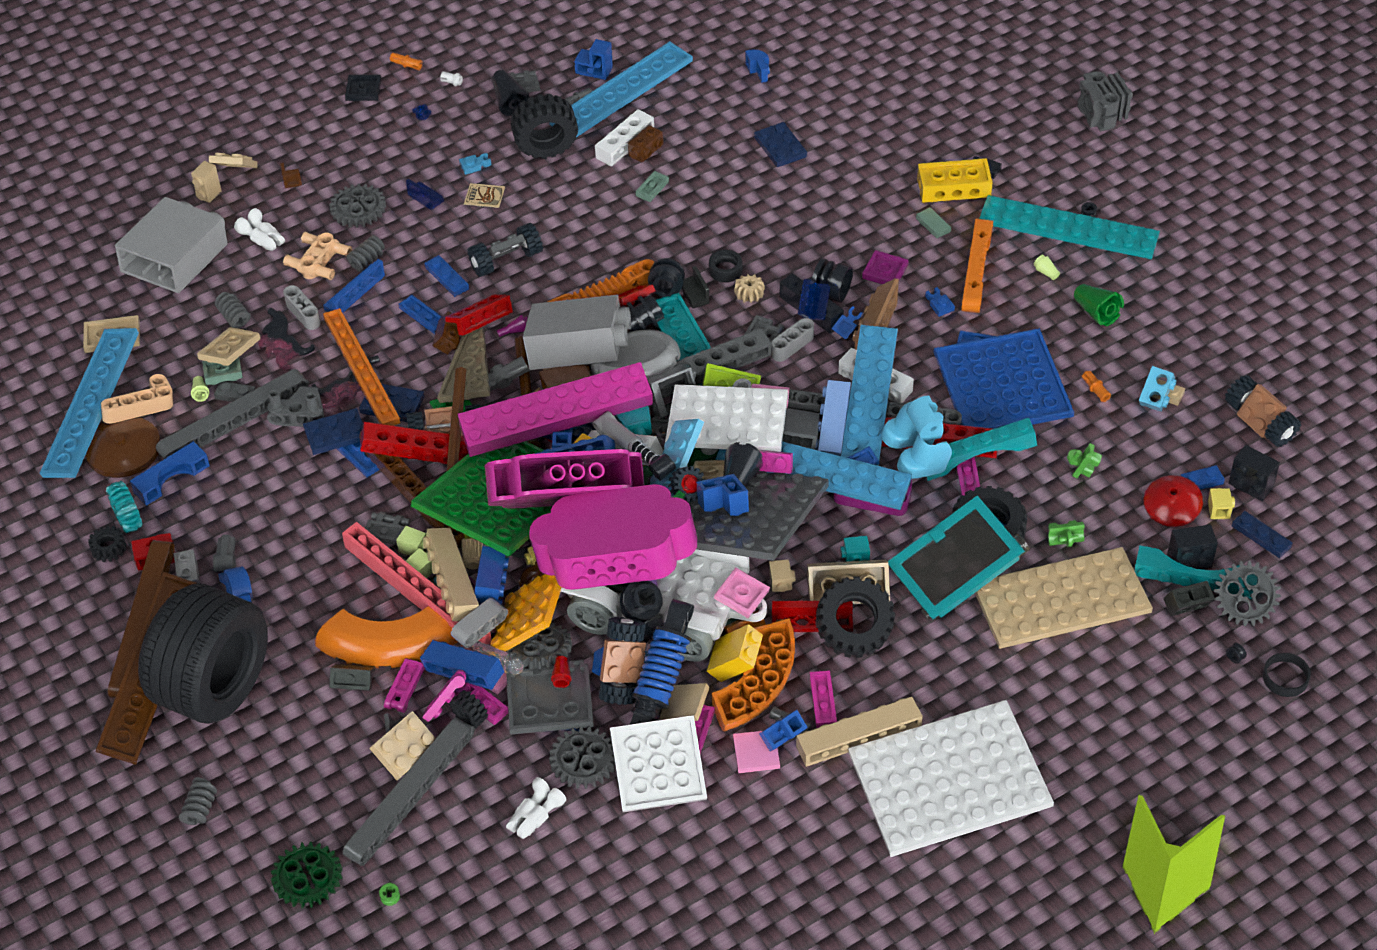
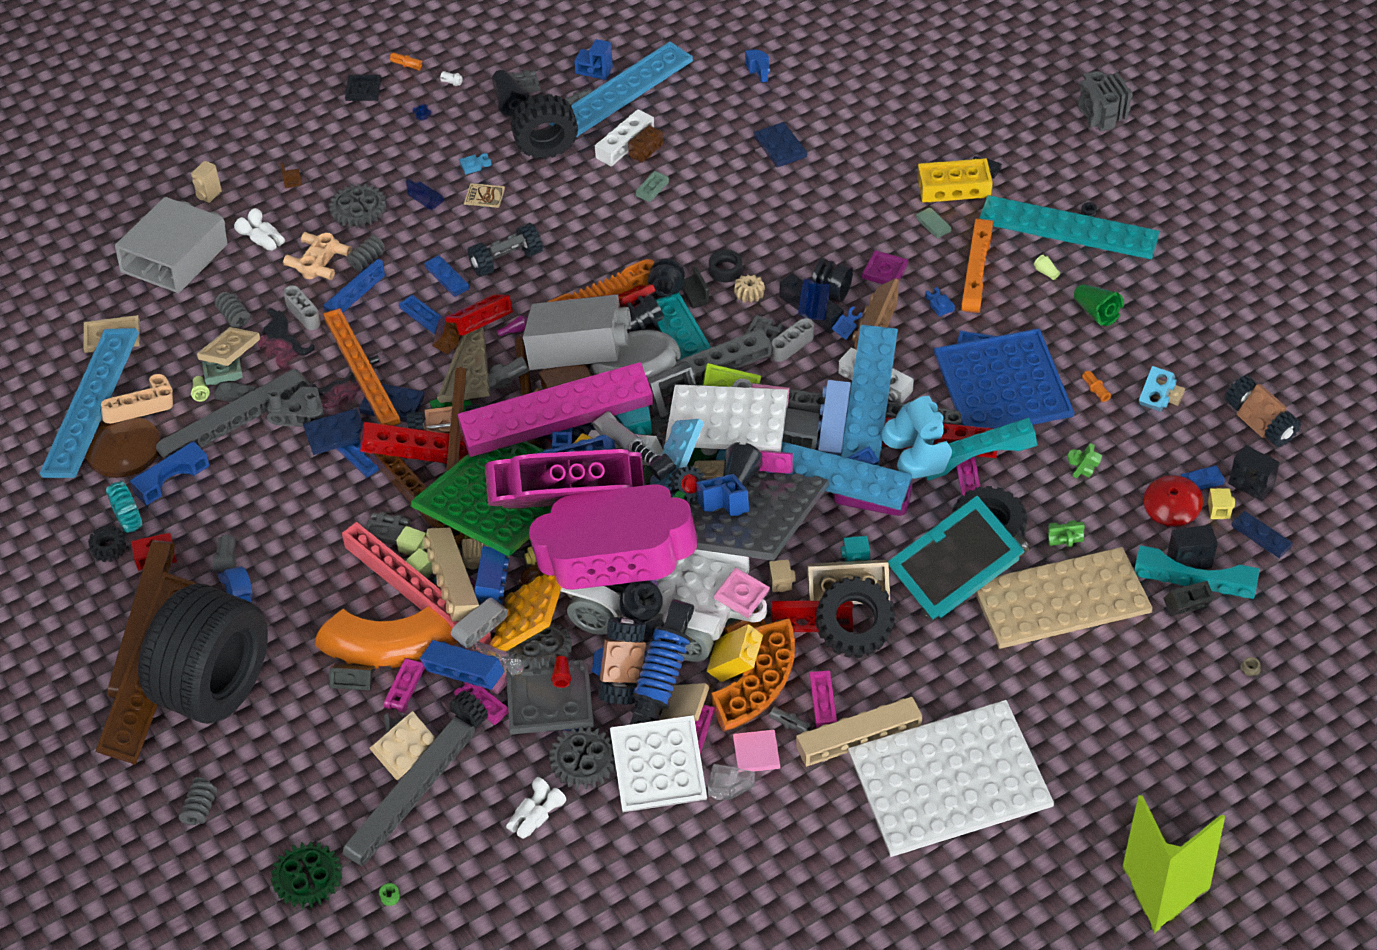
light grey brick [174,549,200,583] -> none
tan plate [209,153,257,168] -> none
plate [422,670,467,722] -> none
blue brick [759,710,808,751] -> none
dark grey gear [1214,561,1281,627] -> none
black bush [1226,643,1247,664] -> none
black tyre [1263,653,1311,697] -> none
none -> clear slope [708,764,755,800]
none -> dark tan plate [1240,657,1261,676]

